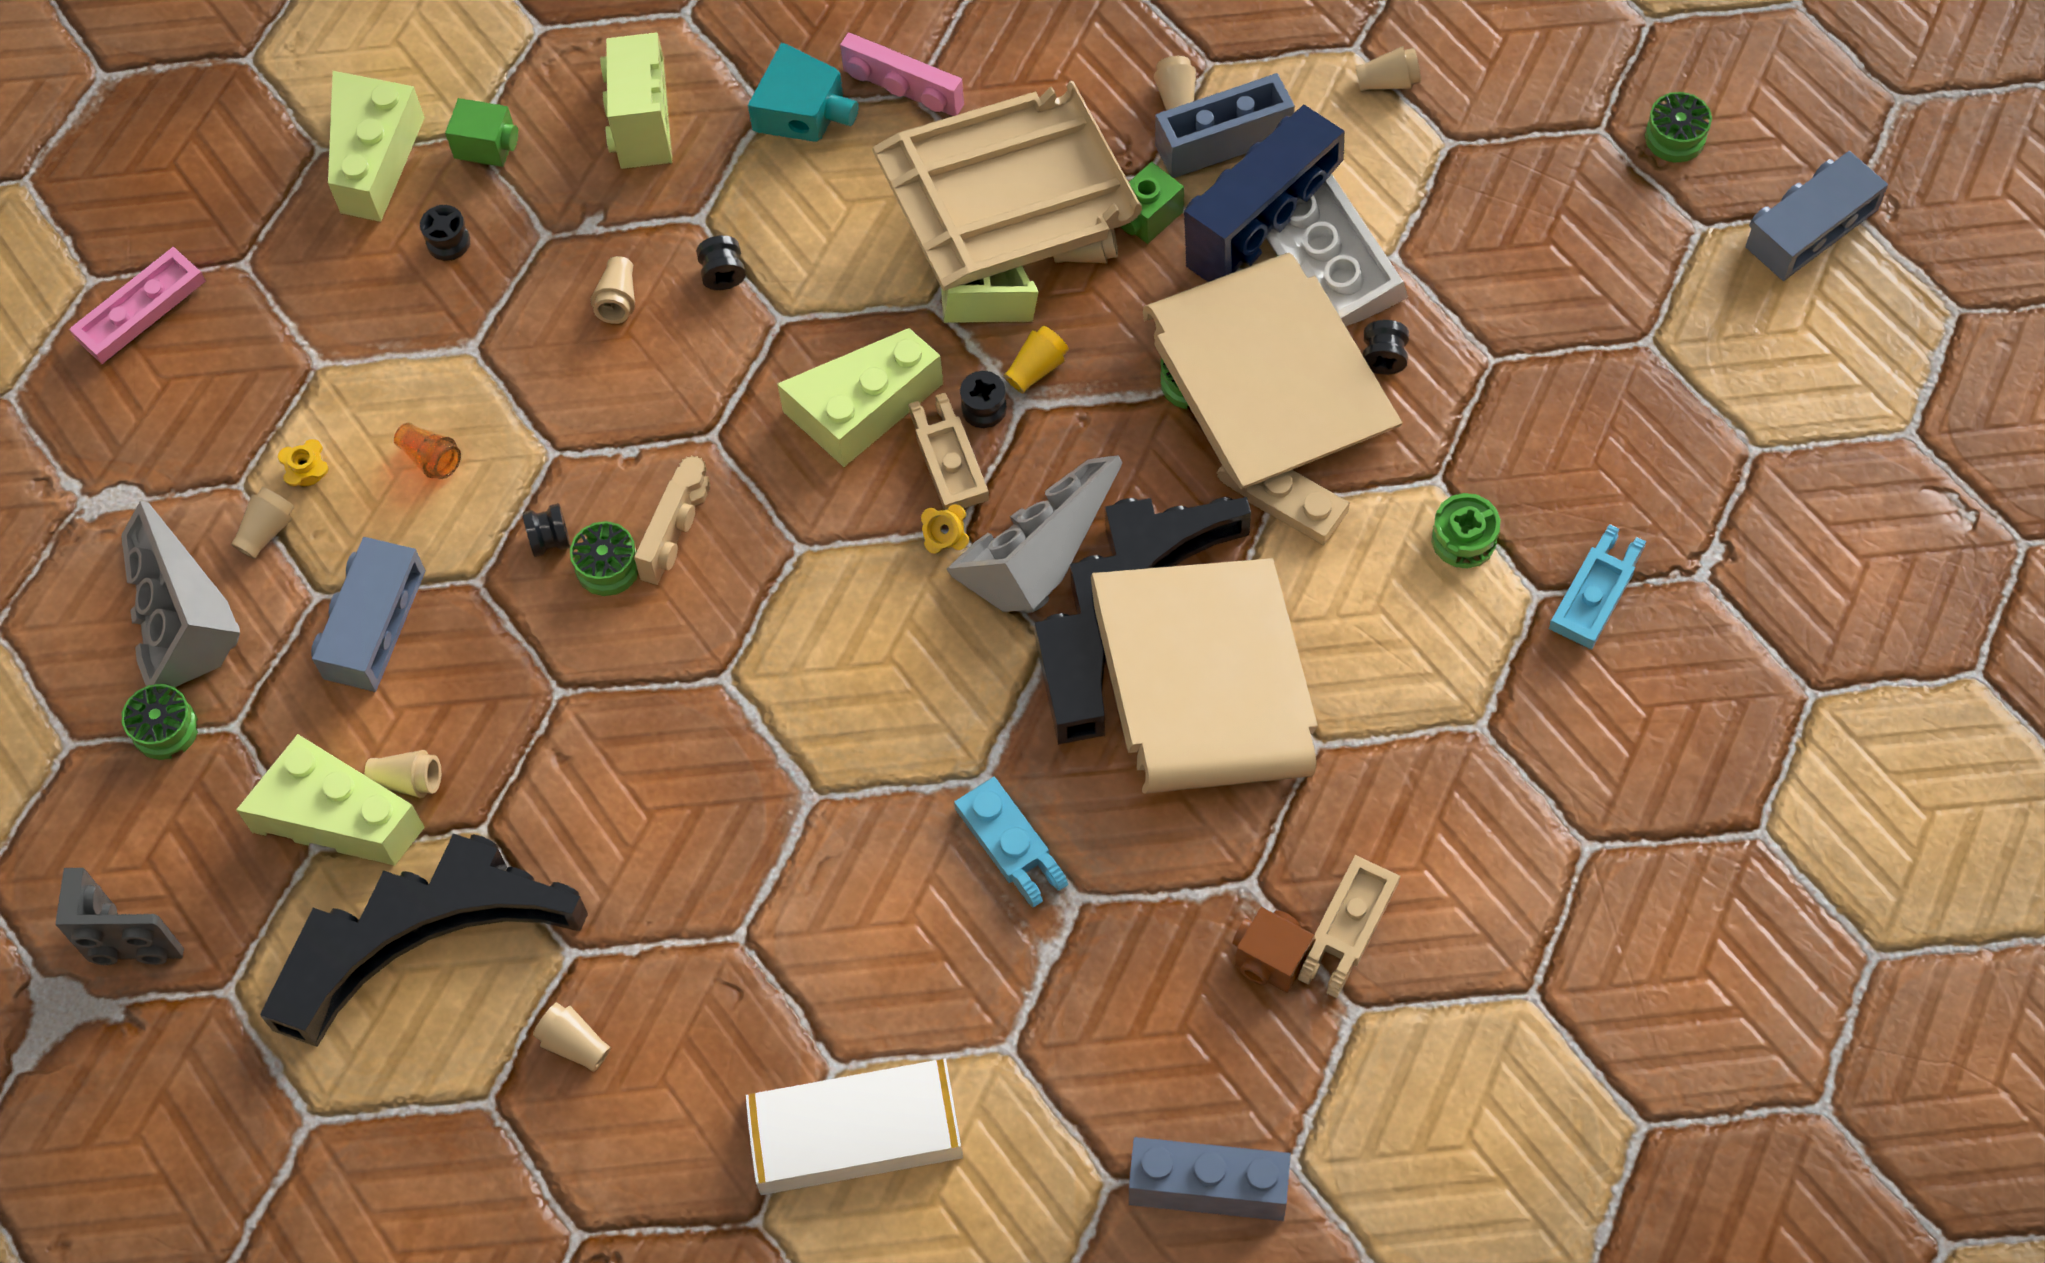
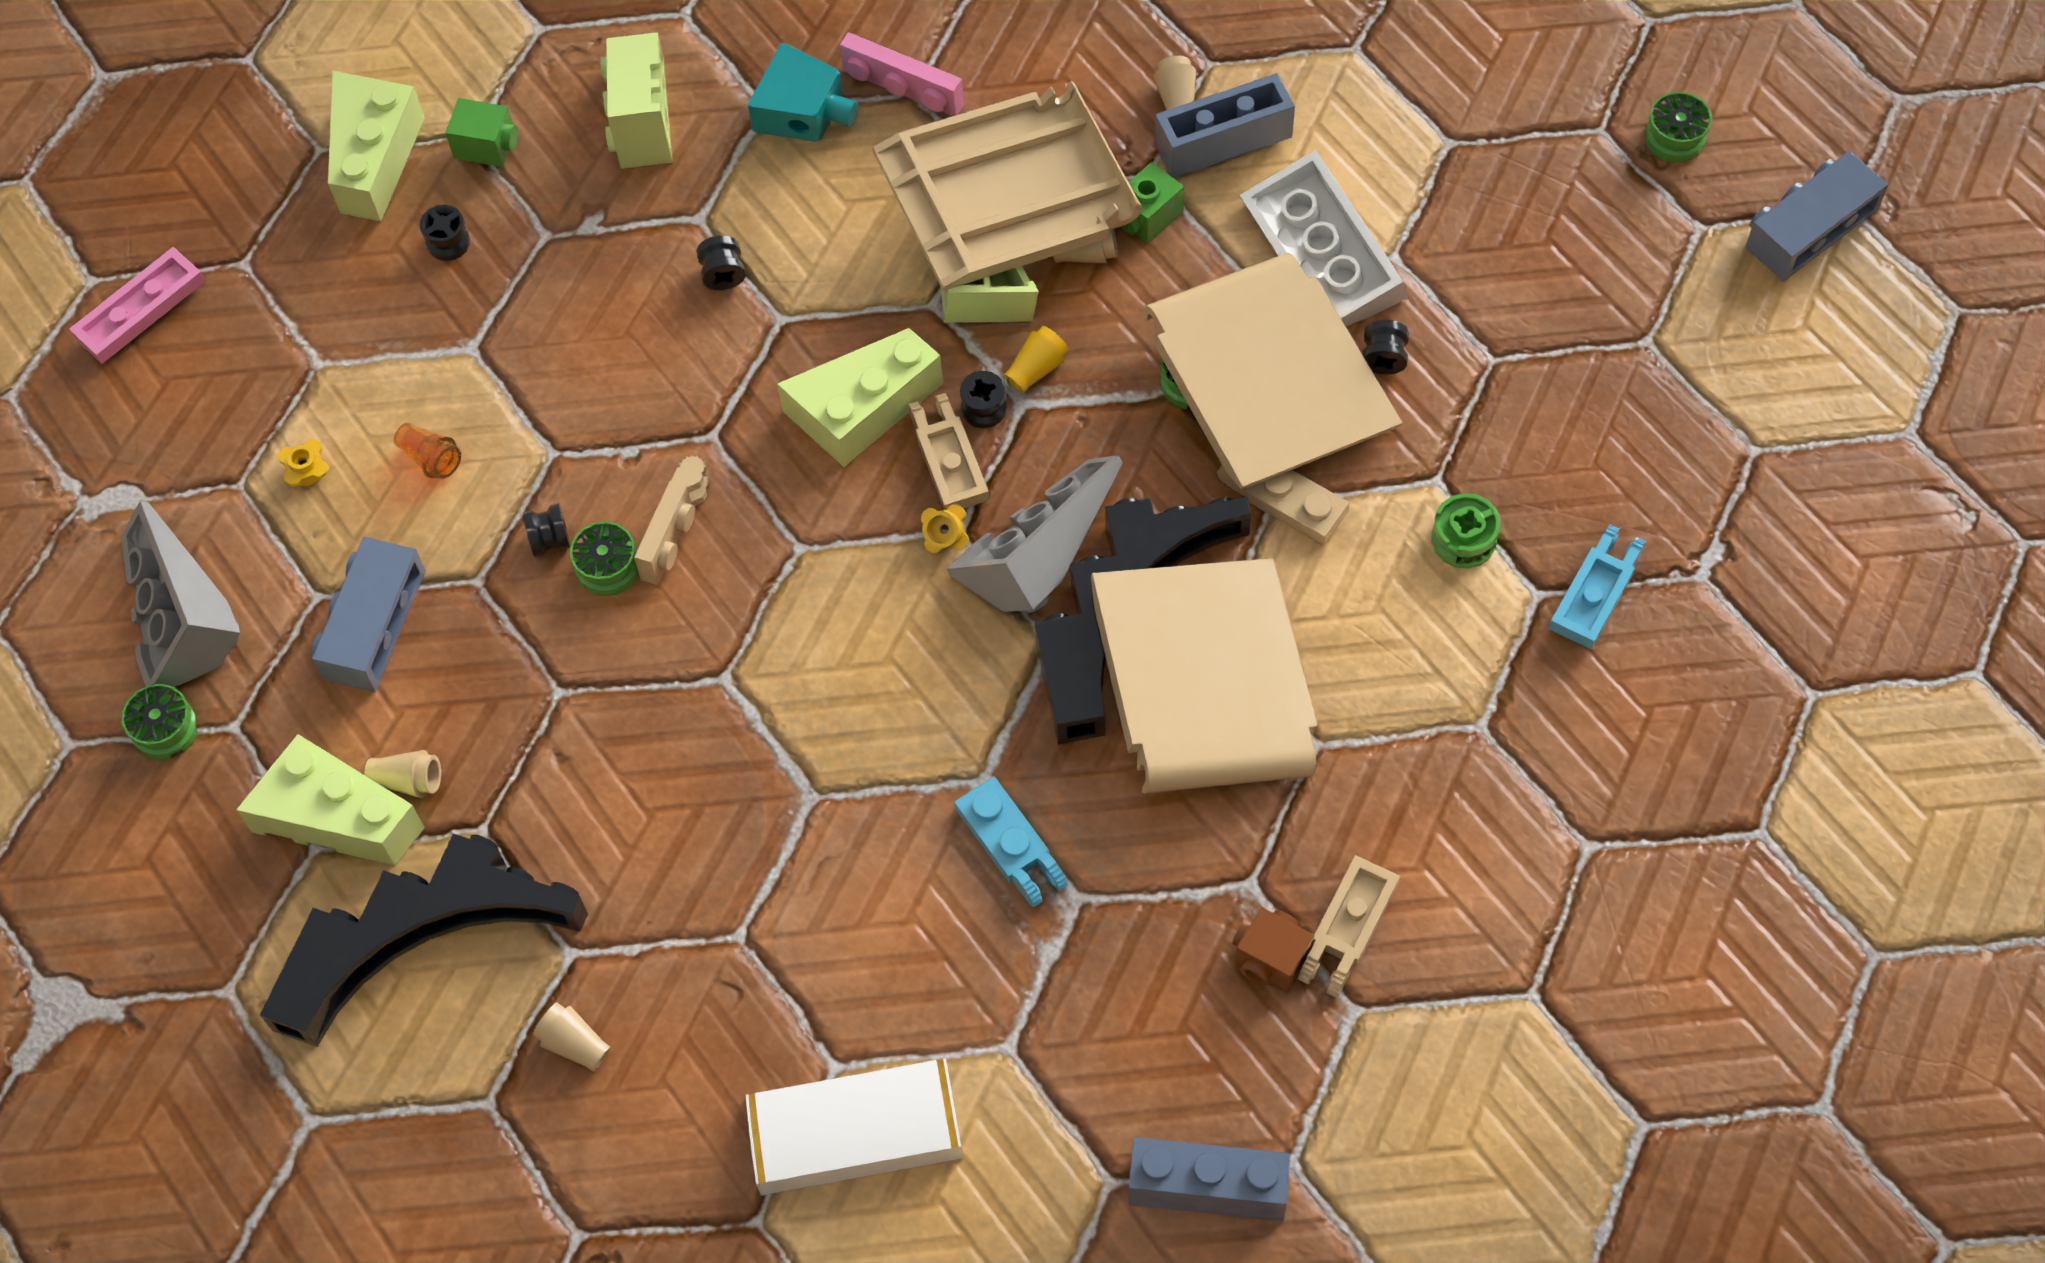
dark grey bracket [55,868,184,965] -> none
tan cone [231,487,294,559] -> none
tan cone [591,256,635,324] -> none
dark blue wedge [1184,104,1345,282] -> none
tan cone [1355,46,1421,91] -> none

